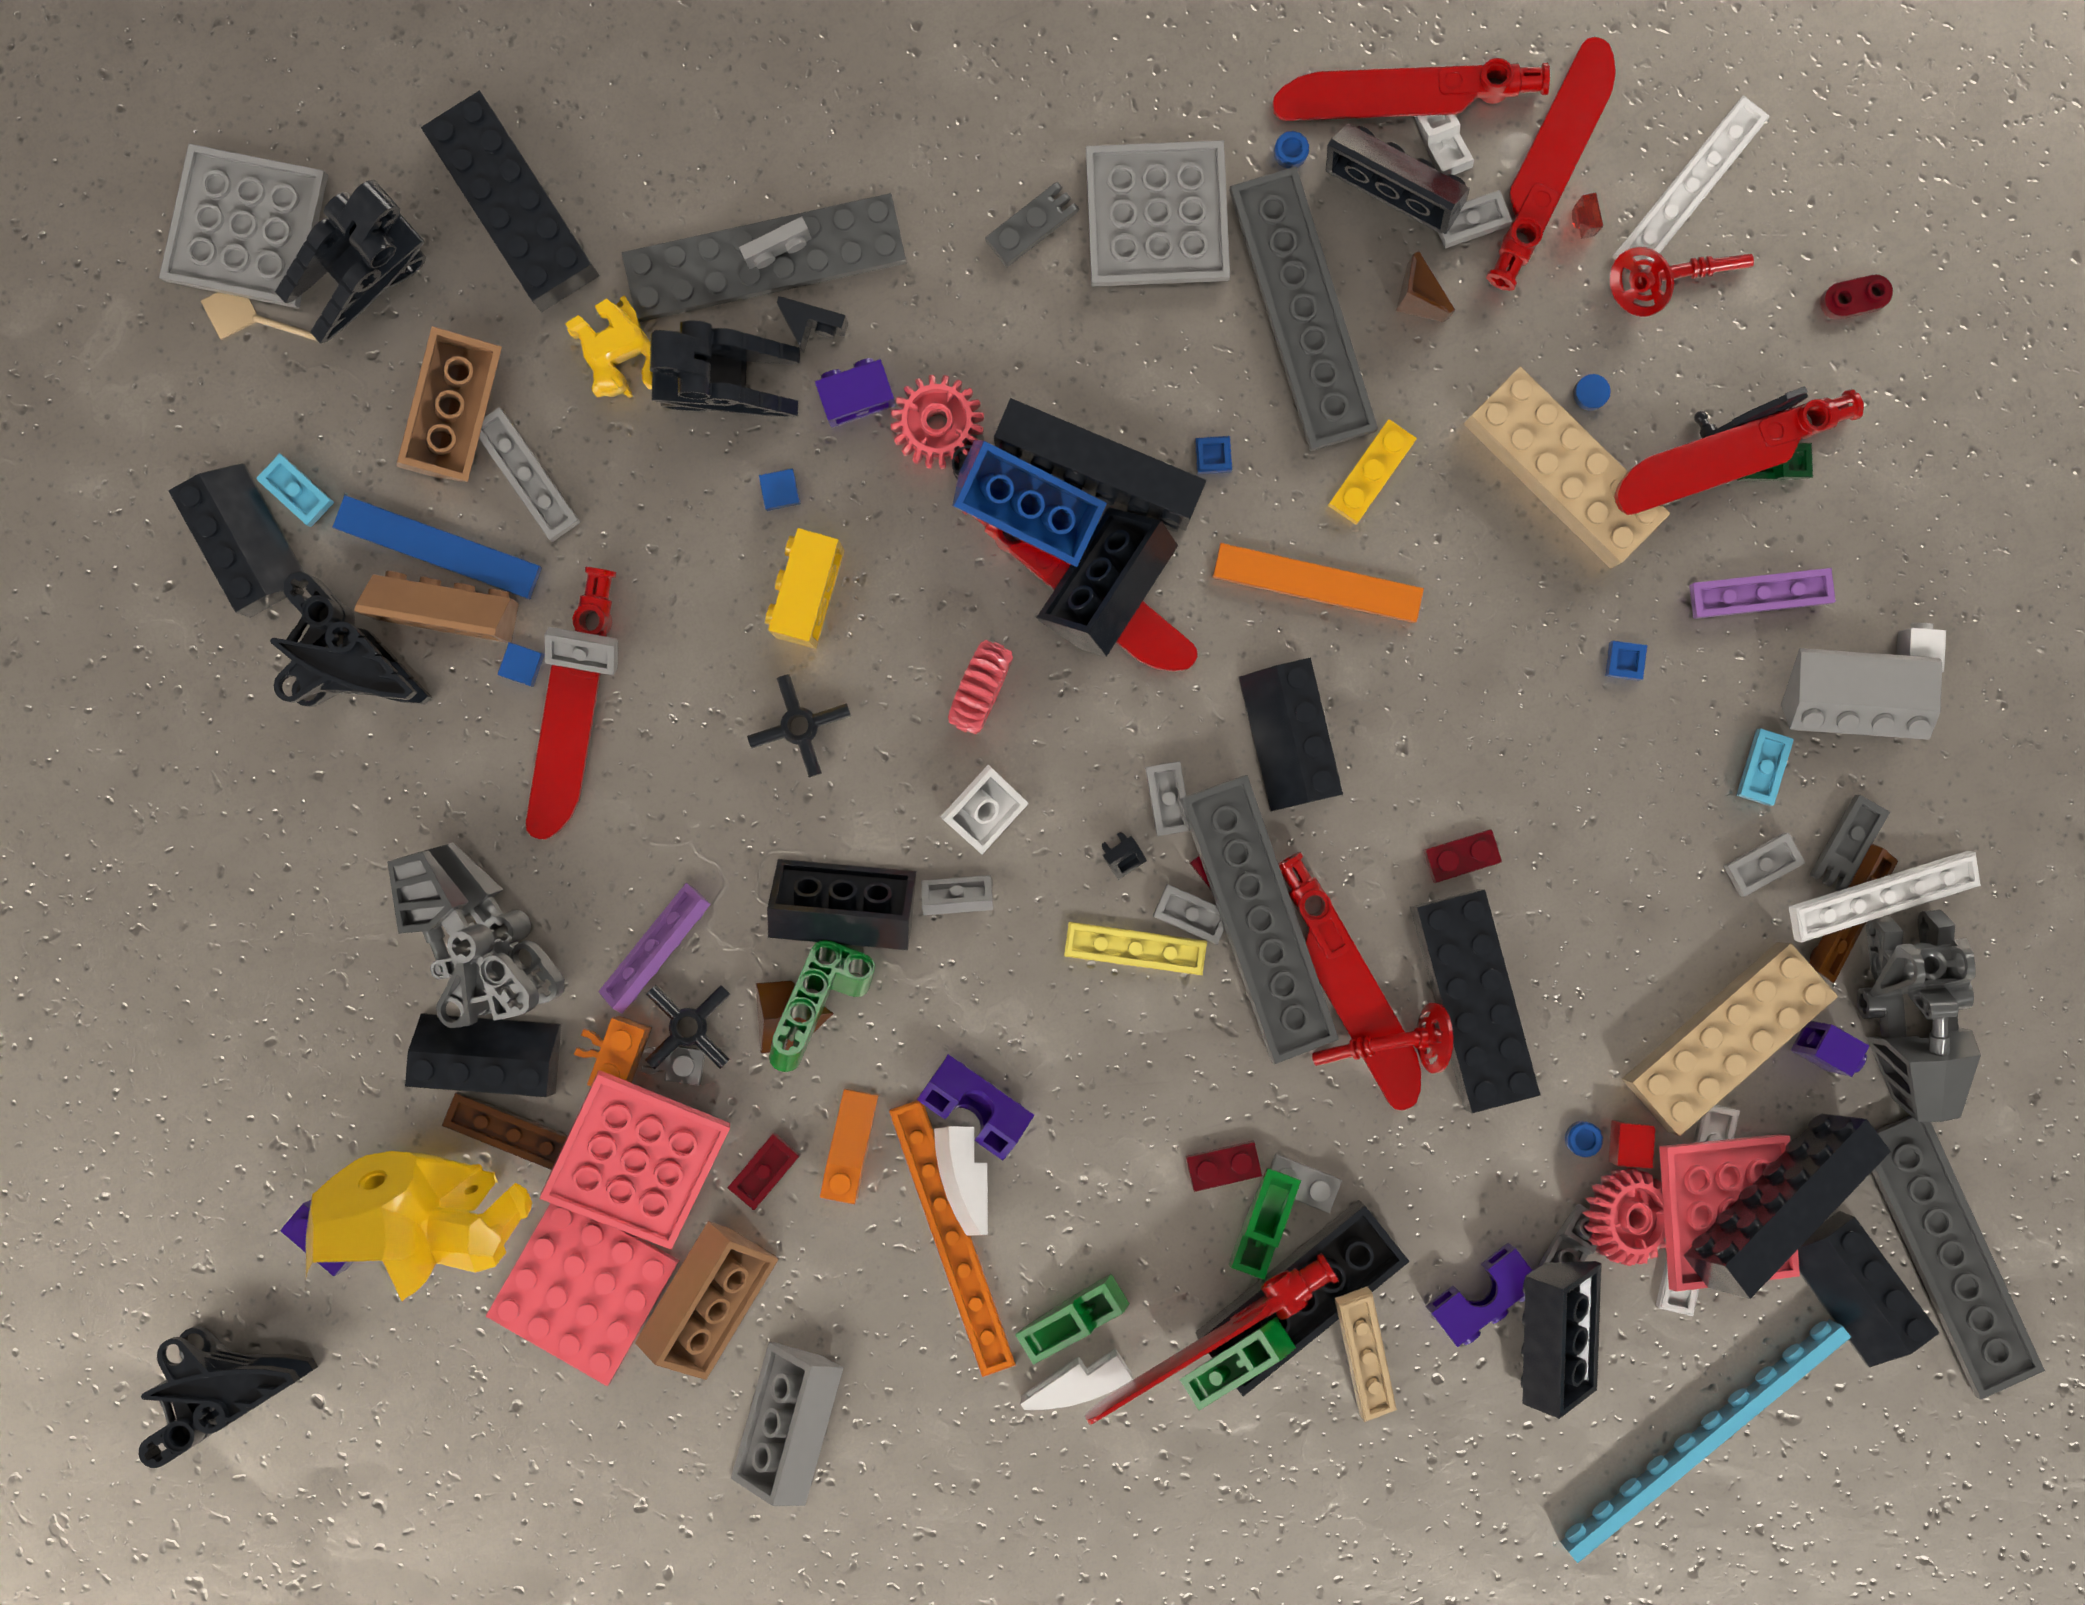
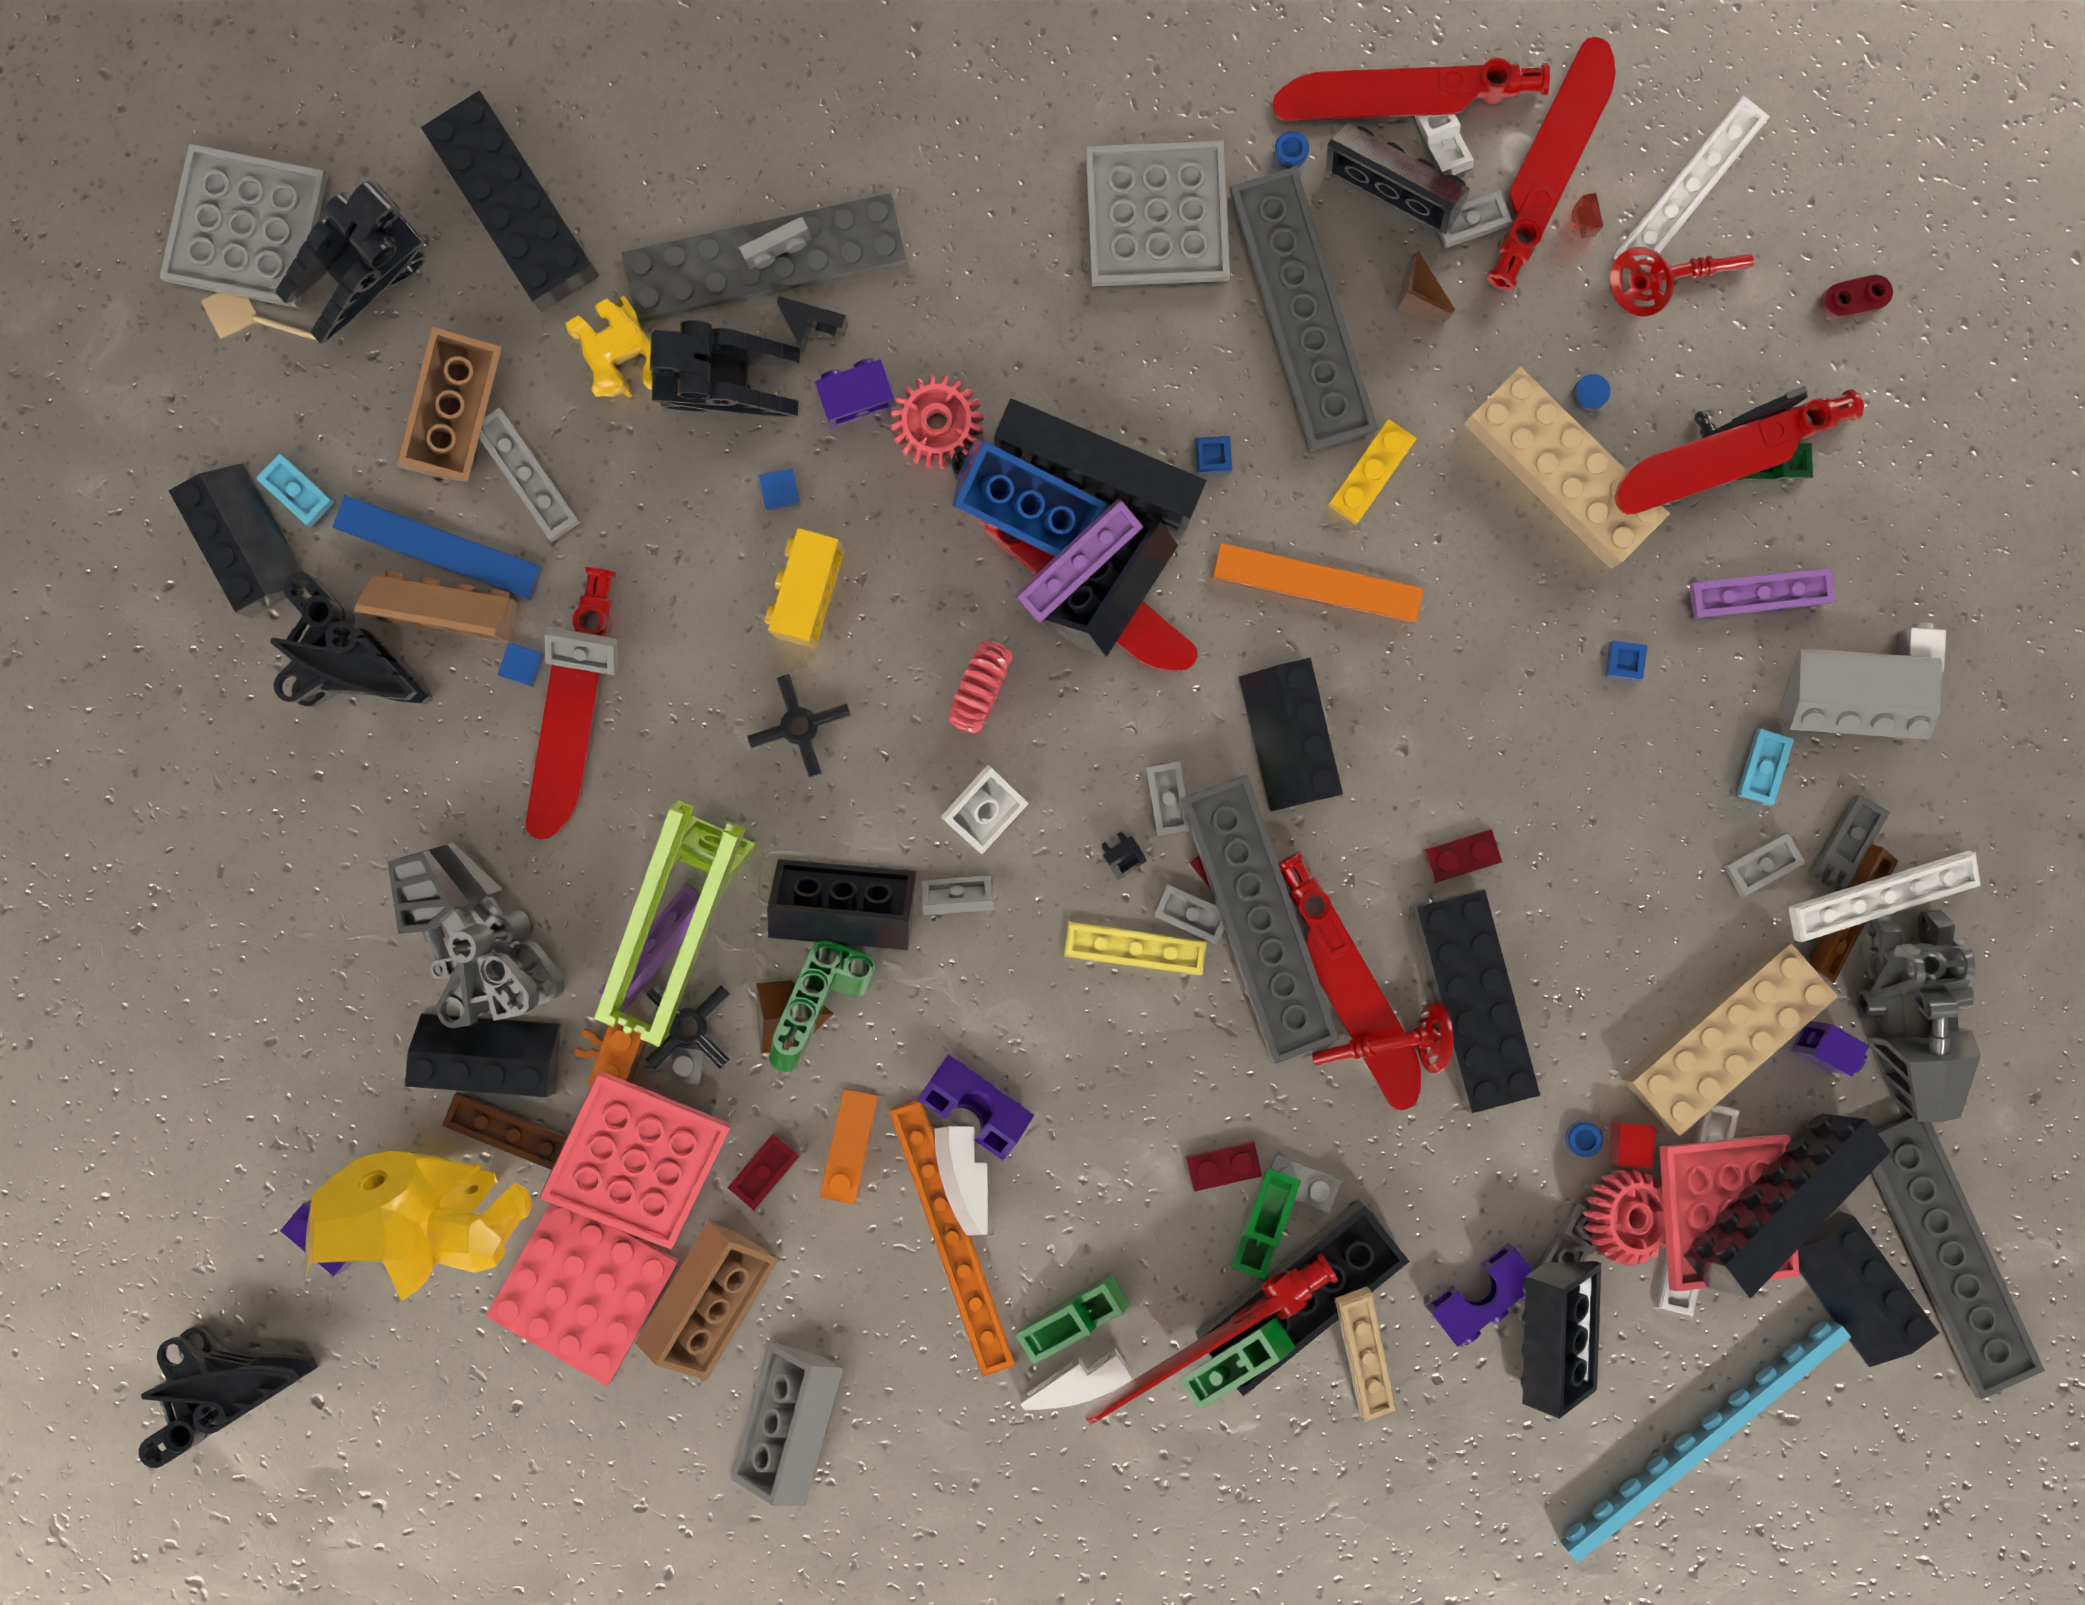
dark grey hinge [985,182,1079,267] -> none
none -> lime piece [594,799,756,1047]
none -> medium lavender plate [1014,499,1143,623]

